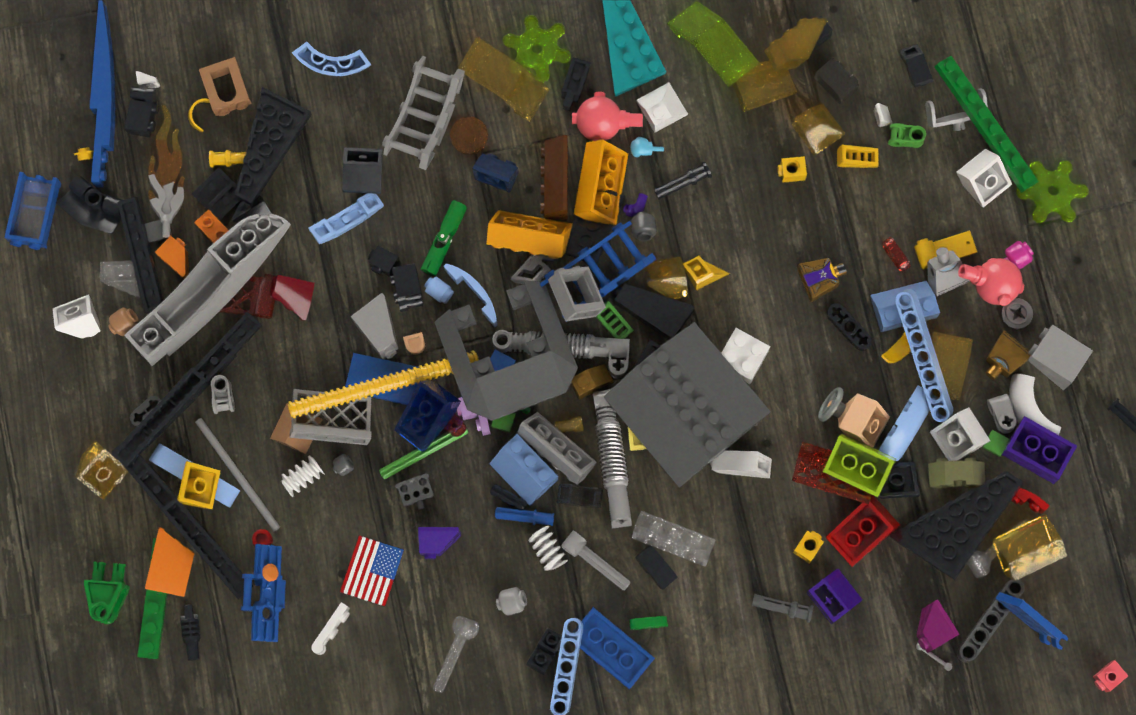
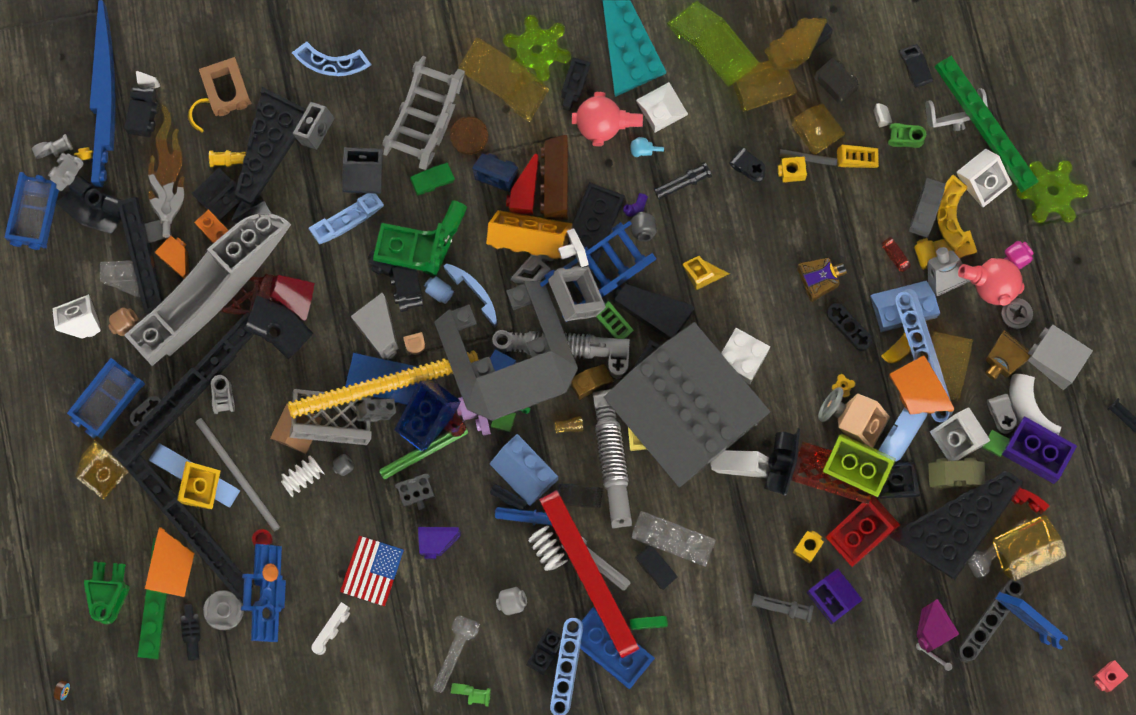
light grey slope [517,412,597,485] -> none
light orange slope [574,139,628,225] -> none
clear yellow slope [644,257,688,299] -> none
none -> light grey connector [32,134,73,159]
none -> light grey piece [48,153,83,191]
none -> reddish brown tile [53,680,70,701]
none -> door [67,358,145,439]
none -> light grey tile [203,590,244,630]
none -> black panel [243,296,313,359]
none -> dark grey brick [293,102,335,150]
none -> dark grey piece [356,399,396,422]
none -> green bracket [373,223,445,273]
none -> green slope [410,163,455,195]
none -> bright green connector [451,683,491,707]
none -> red slope [506,154,539,215]
none -> red beam [539,490,639,658]
none -> white tile [558,229,589,267]
none -> black piece [729,147,766,182]
none -> black panel [764,428,800,496]
none -> dark grey bar [779,149,837,166]
none -> yellow plate [832,374,855,397]
none -> orange slope [889,355,954,415]
none -> dark grey connector [909,178,946,237]
none -> yellow tile [937,175,969,252]

